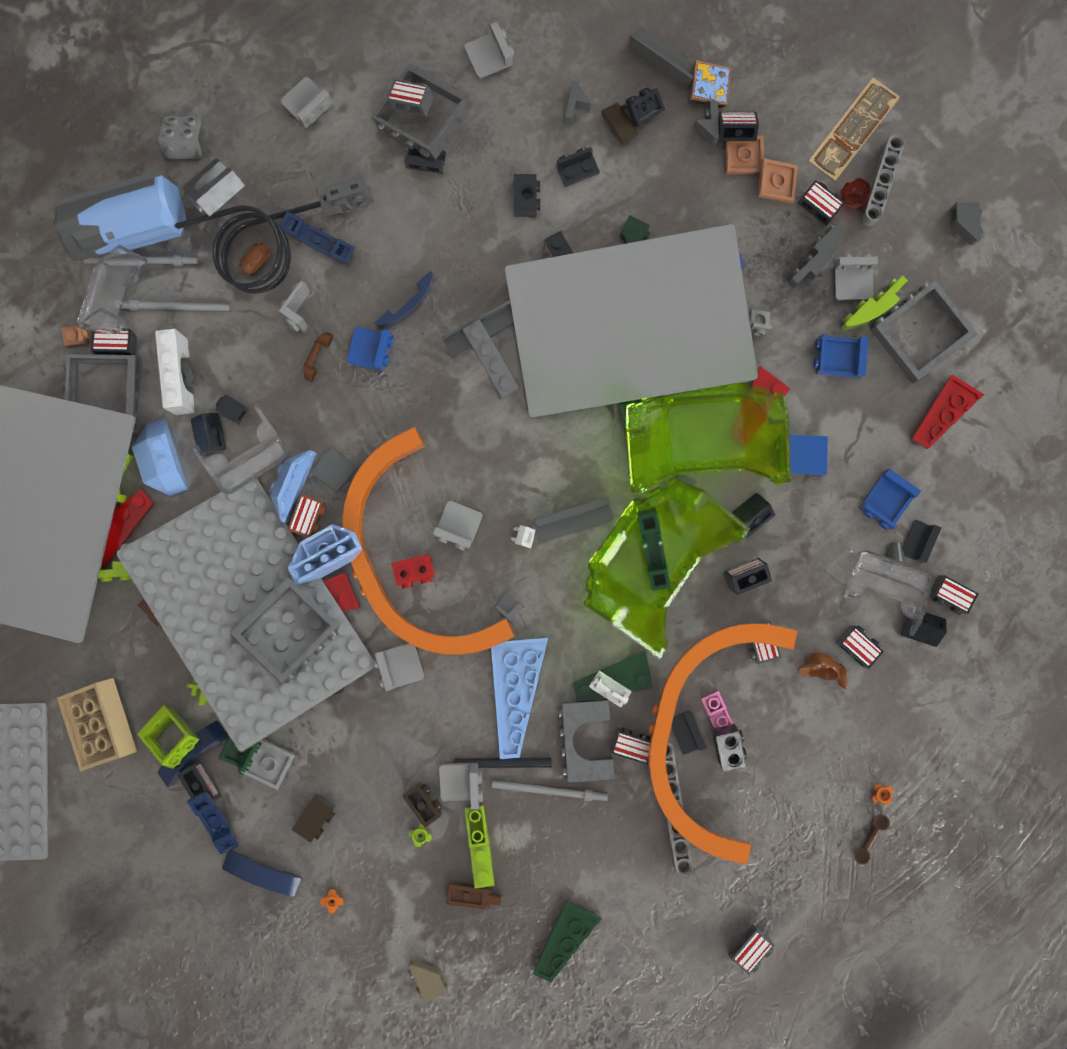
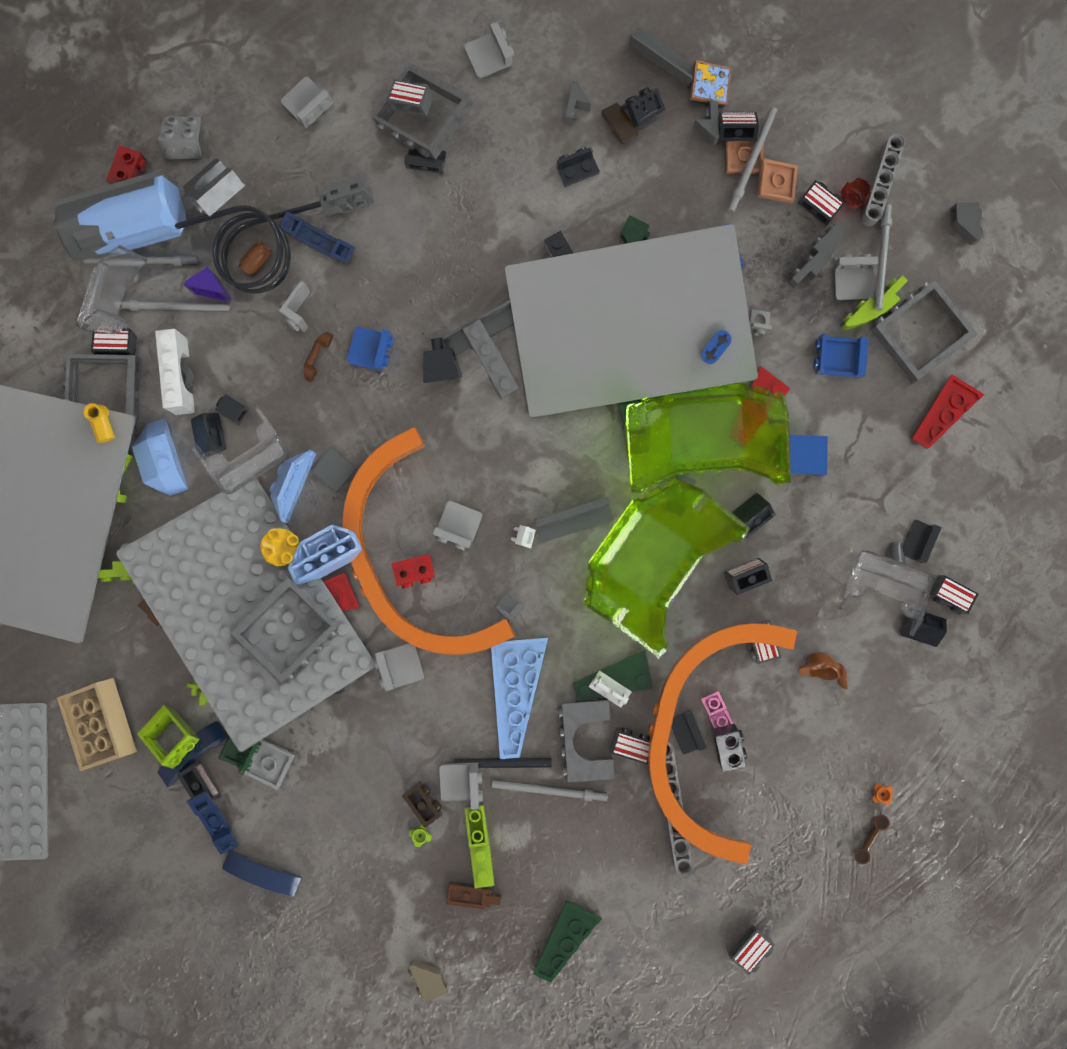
nougat bracket [62,322,91,348] -> none
red wing [102,488,155,567] -> none
brick [288,494,327,537] -> none
dark brown brick [291,794,336,843] -> none
orange plate [320,889,344,914] -> none
dark blue slope [374,271,434,329] -> none
black brick [514,174,540,217] -> none
dark green arch [637,508,671,591] -> none
sticker [809,77,900,181] -> none
brick [835,625,884,669] -> none
blue panel [859,469,921,530] -> none
none -> yellow piece [84,403,115,443]
none -> red brick [106,145,146,184]
none -> dark purple slope [184,267,232,302]
none -> yellow dish [260,528,299,566]
none -> black torso [423,337,462,383]
none -> blue beam [701,331,731,364]
none -> light grey bar [727,107,777,213]
none -> light grey bar [874,204,893,311]

